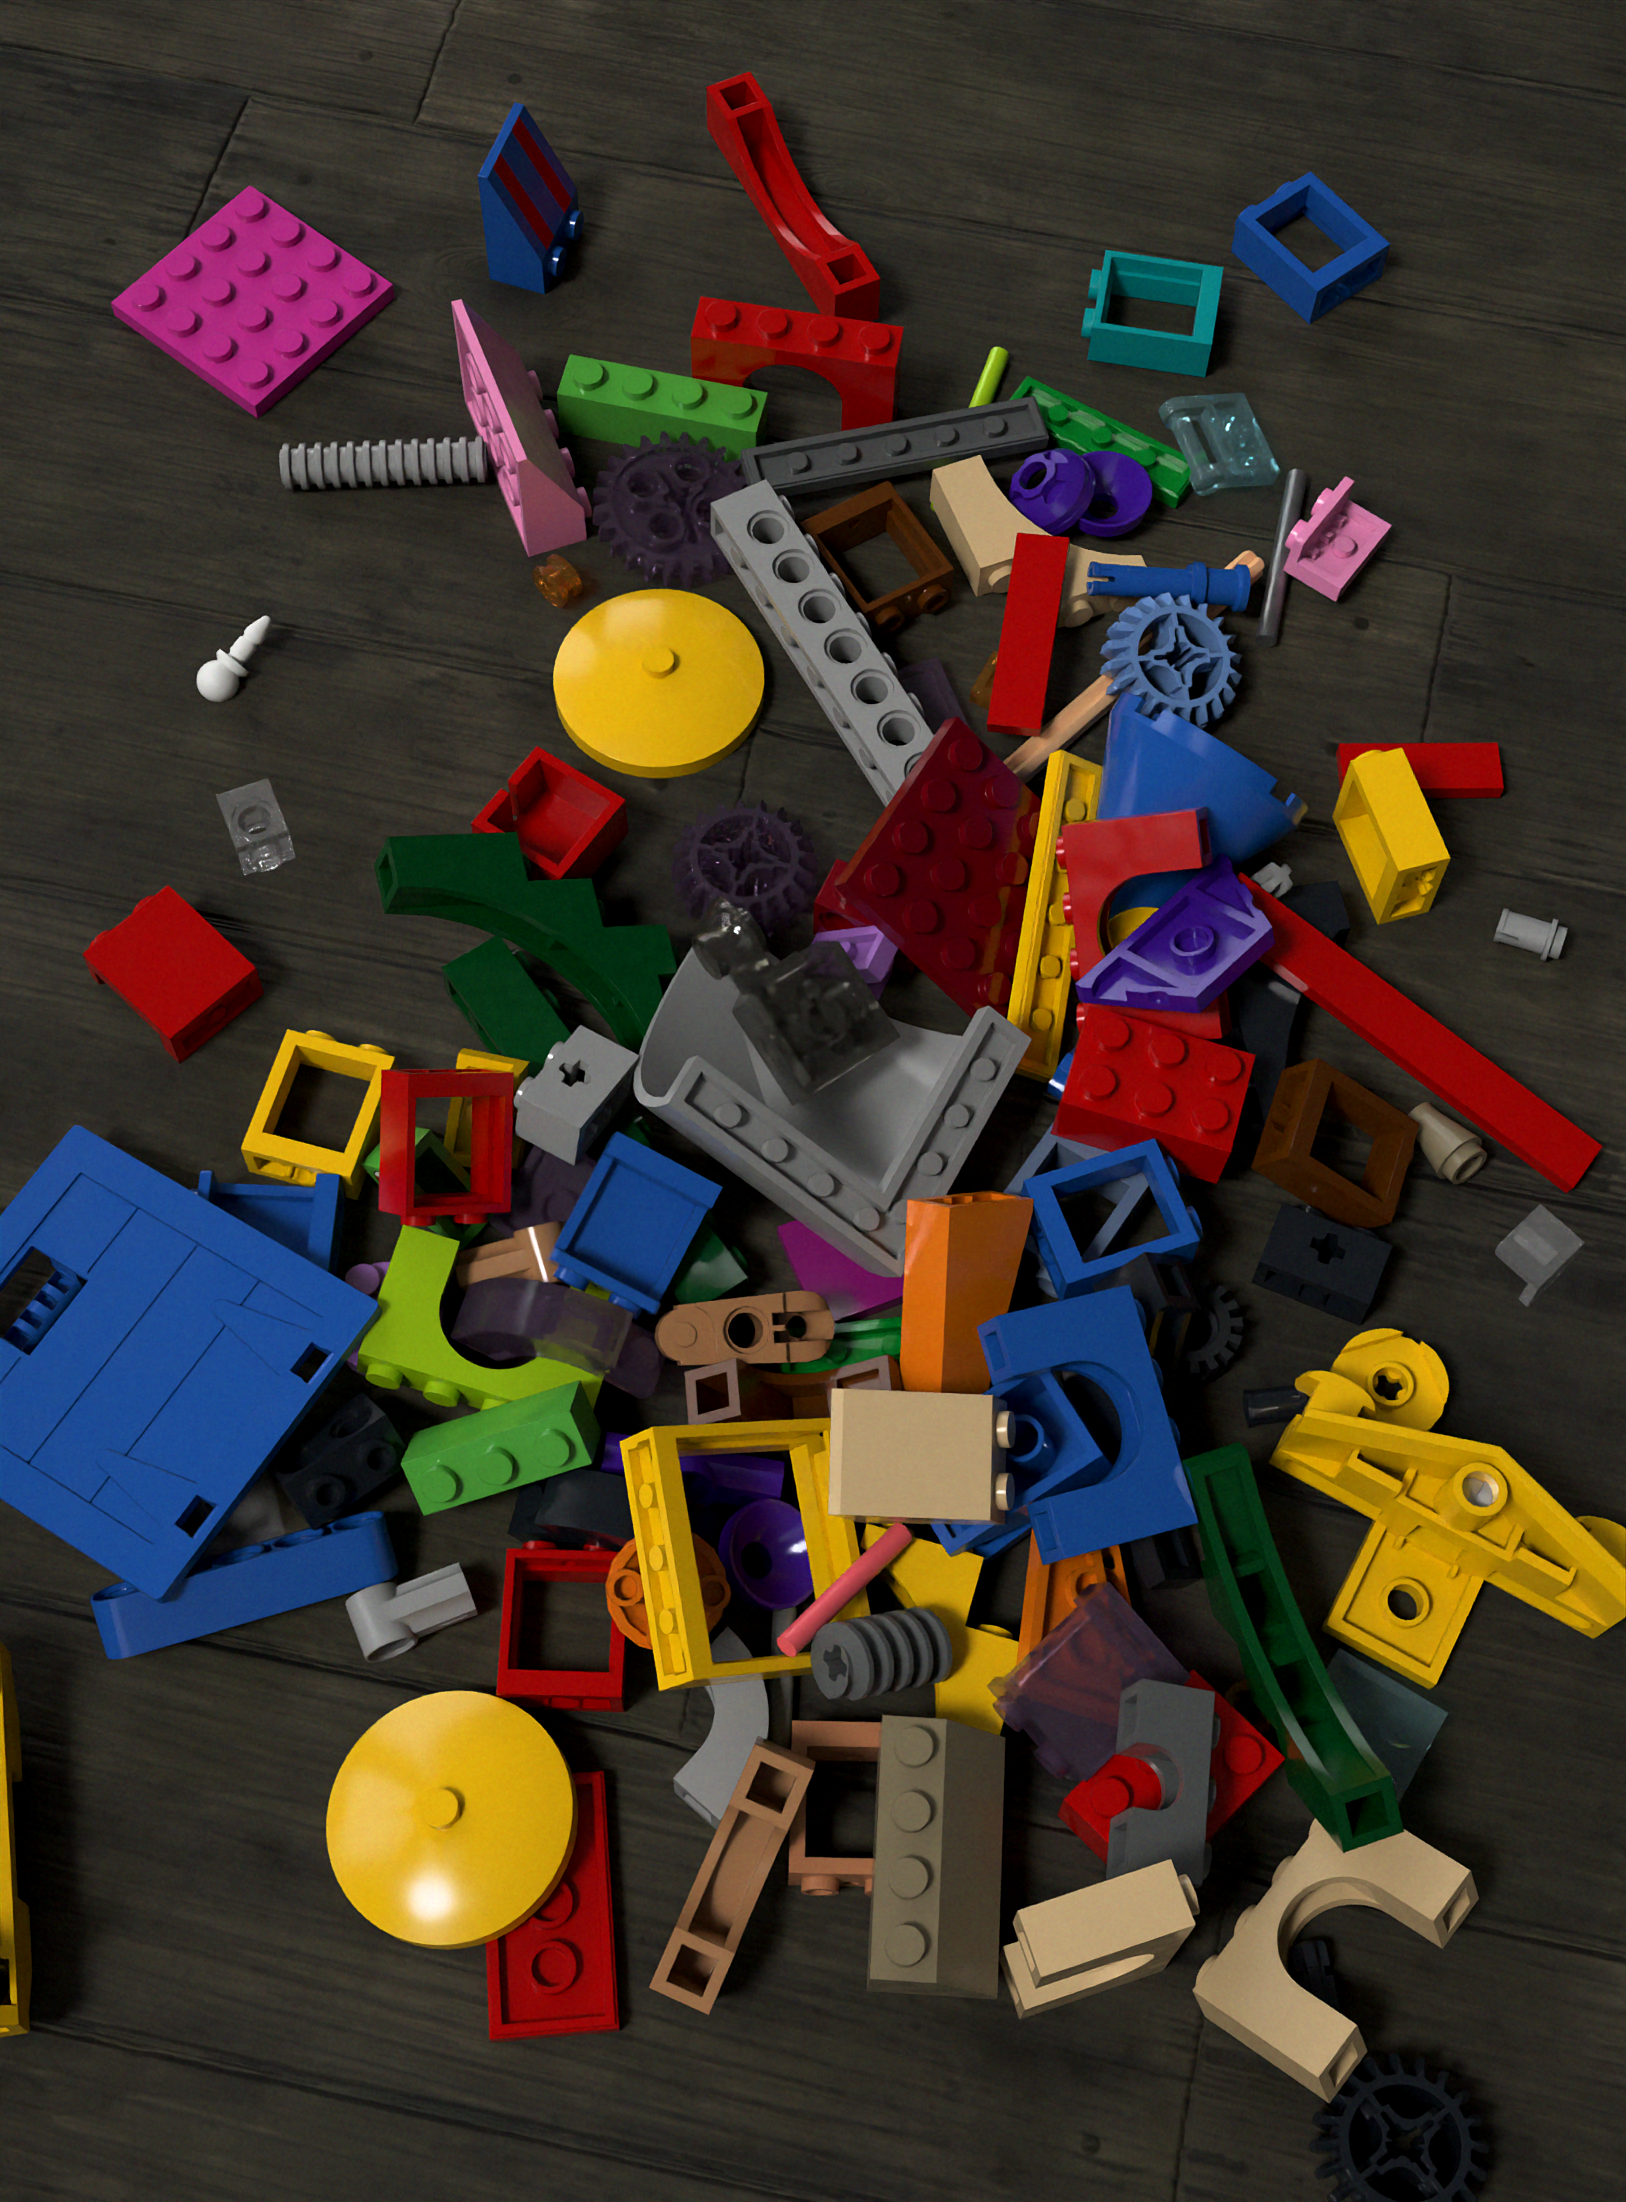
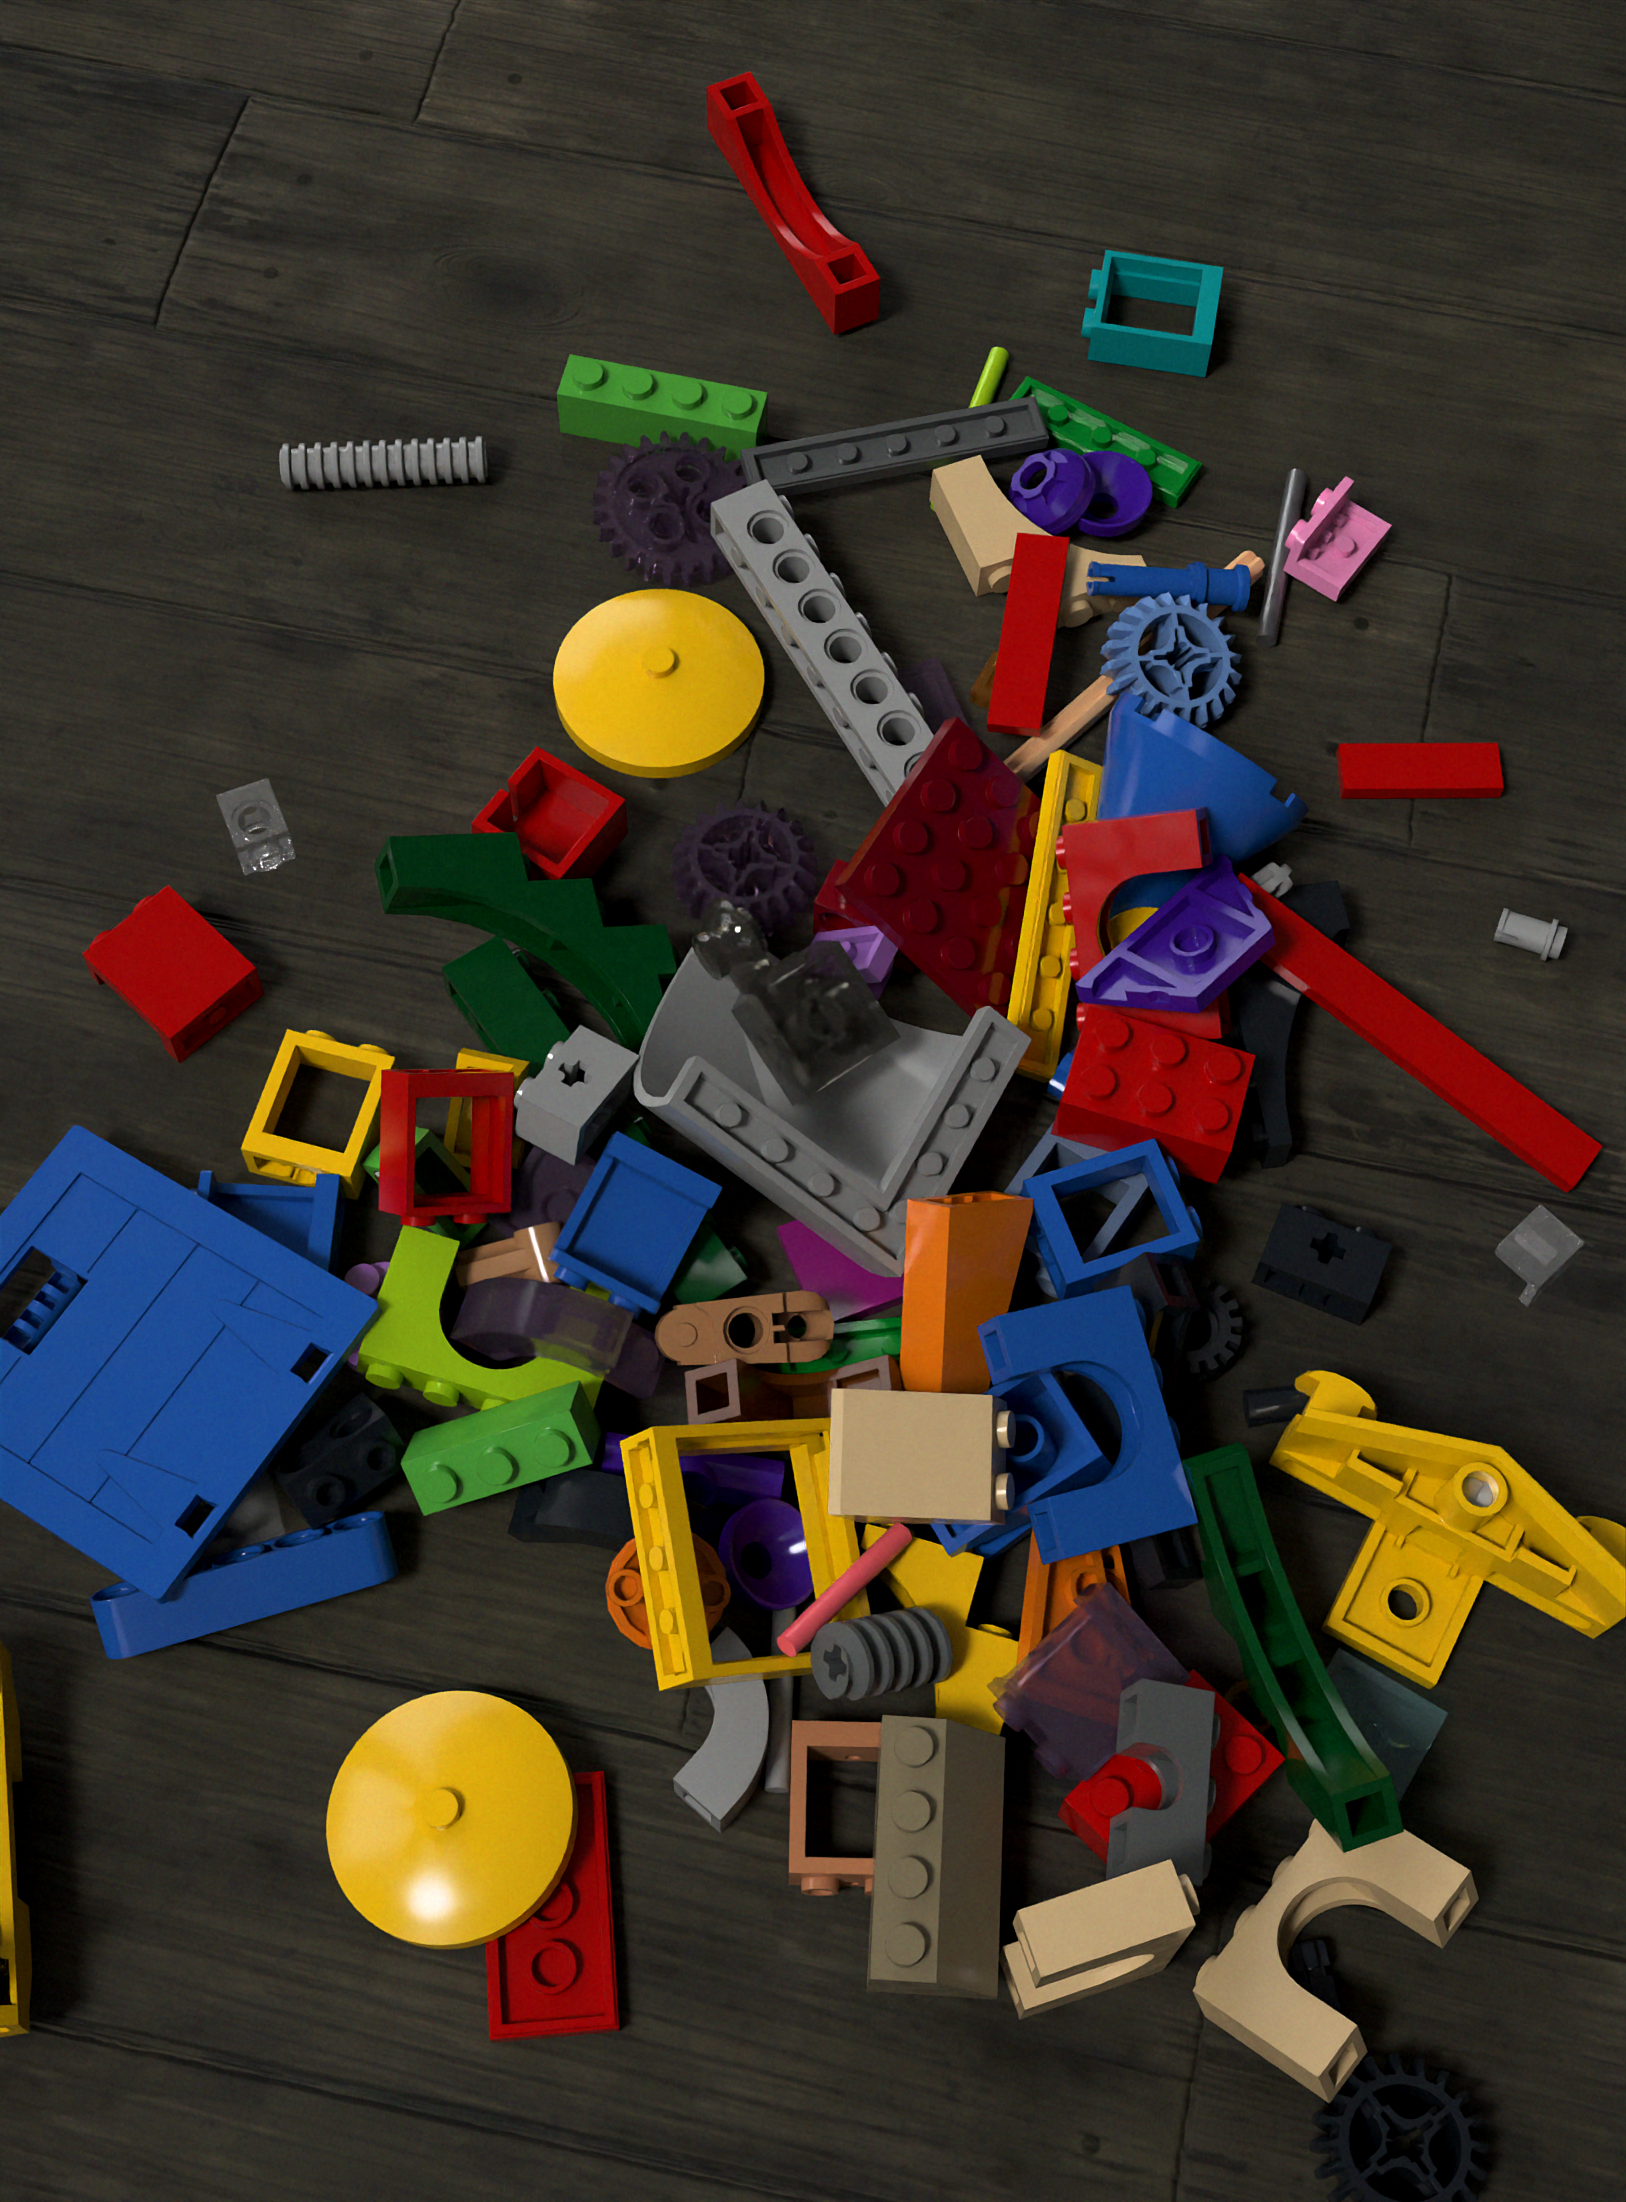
dark pink plate [111,185,395,419] -> none
white bar [196,616,271,702] -> none
light grey piece [345,1562,478,1663] -> none
bright pink slope [451,299,592,557] -> none
blue slope [478,102,584,295] -> none
red window [496,1541,628,1713] -> none
clear orange bush [532,554,583,608] -> none
medium nougat arch [649,1736,816,2015] -> none
red arch [691,296,904,431] -> none
reddish brown window [799,480,954,638] -> none
clear light blue plate [1158,393,1280,496] -> none
blue window [1231,171,1390,324] -> none
reddish brown window [1251,1057,1420,1229] -> none
yellow plate [1330,1328,1449,1432] -> none
yellow window [1332,748,1451,925] -> none
dark tan cone [1408,1102,1487,1185] -> none

